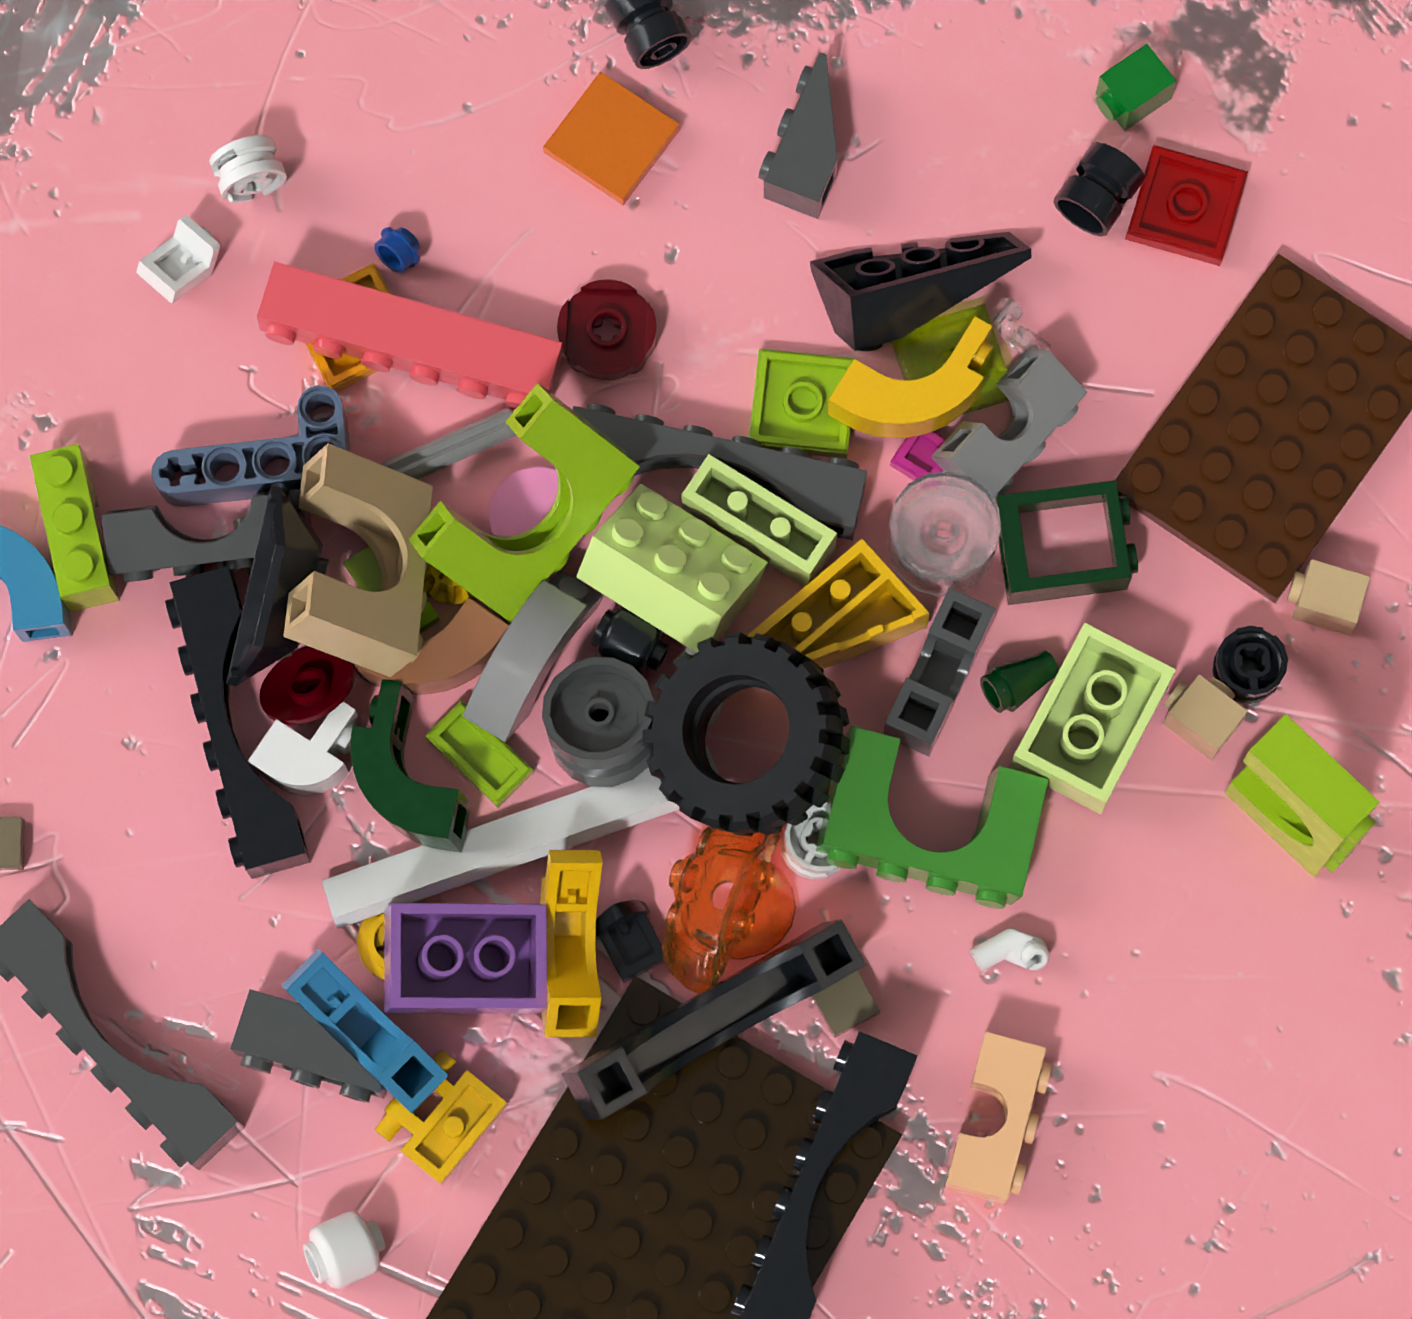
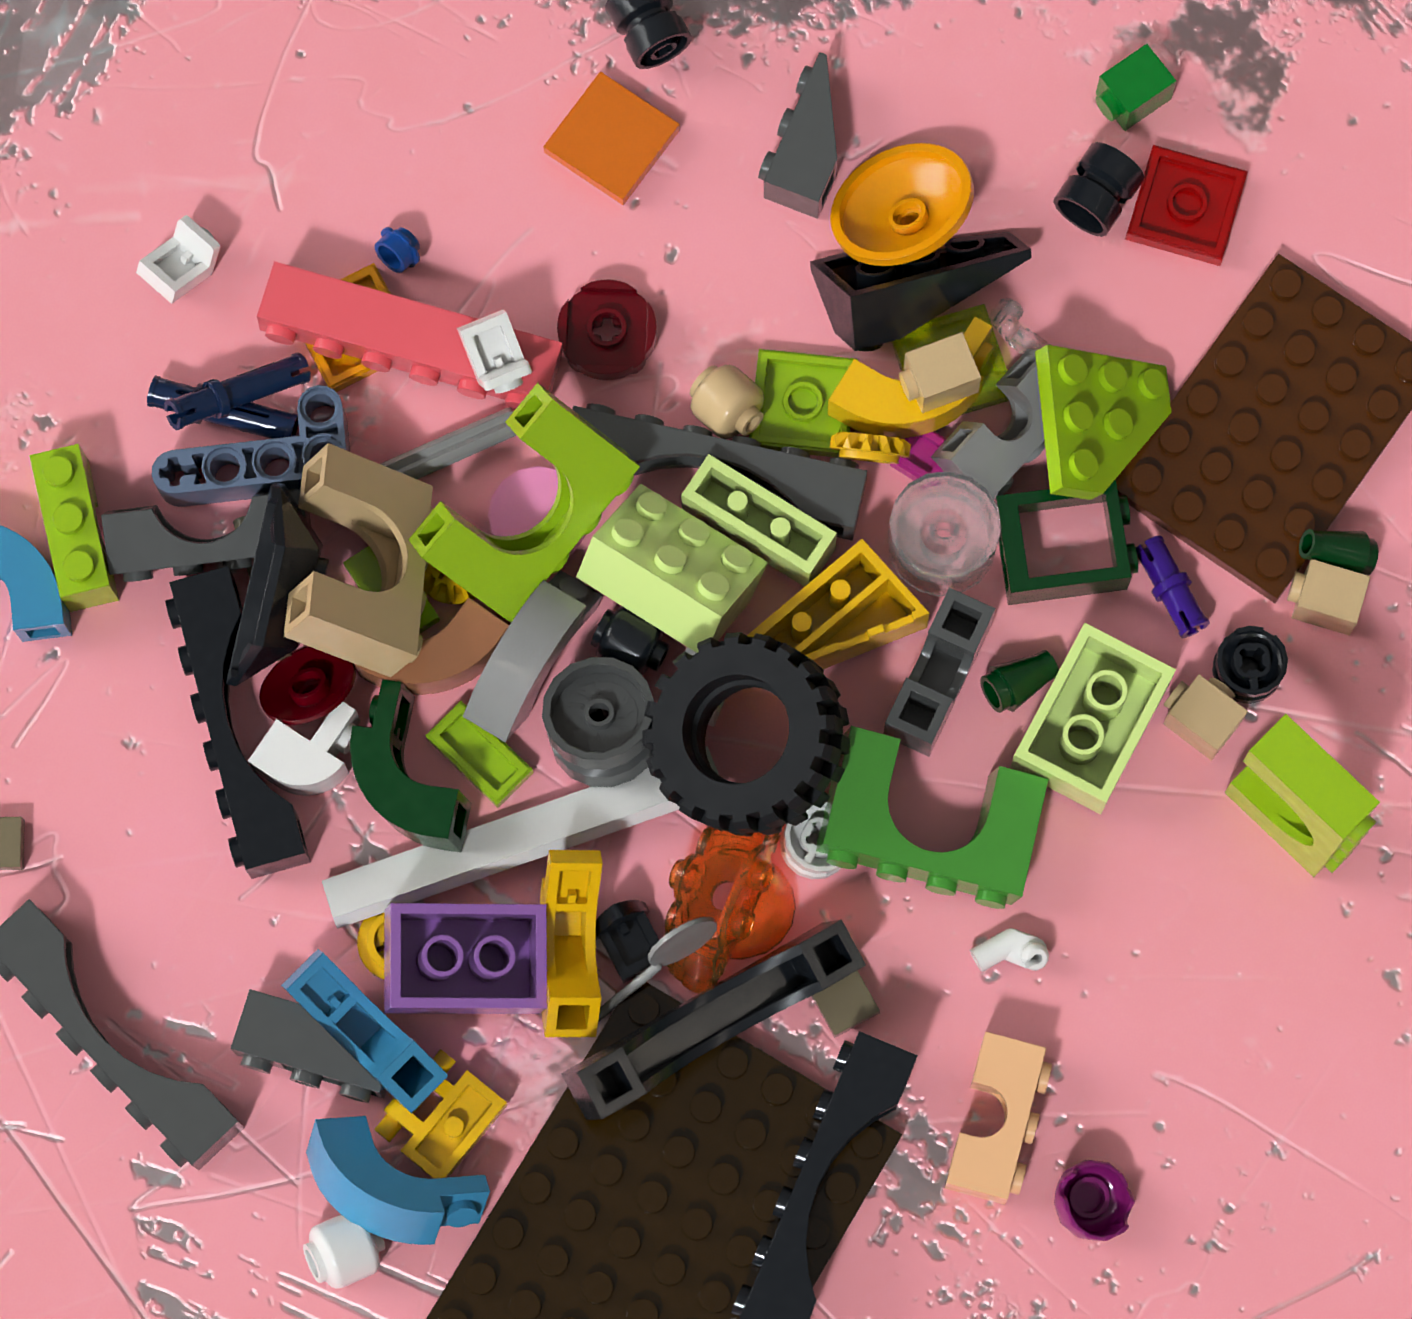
white wheel [209,135,287,203] -> none
none -> dark blue pin [147,375,299,439]
none -> dark blue pin [164,352,311,430]
none -> dark azure arch [306,1116,490,1245]
none -> white bracket [457,309,532,393]
none -> light grey piece [598,916,717,1022]
none -> tan head [690,364,764,439]
none -> light orange dish [830,143,974,266]
none -> yellow gear [830,432,911,464]
none -> tan brick [899,332,981,413]
none -> lime plate [1035,344,1172,500]
none -> magenta hair [1054,1160,1135,1242]
none -> dark purple pin [1136,535,1210,638]
none -> dark green cone [1299,529,1379,576]

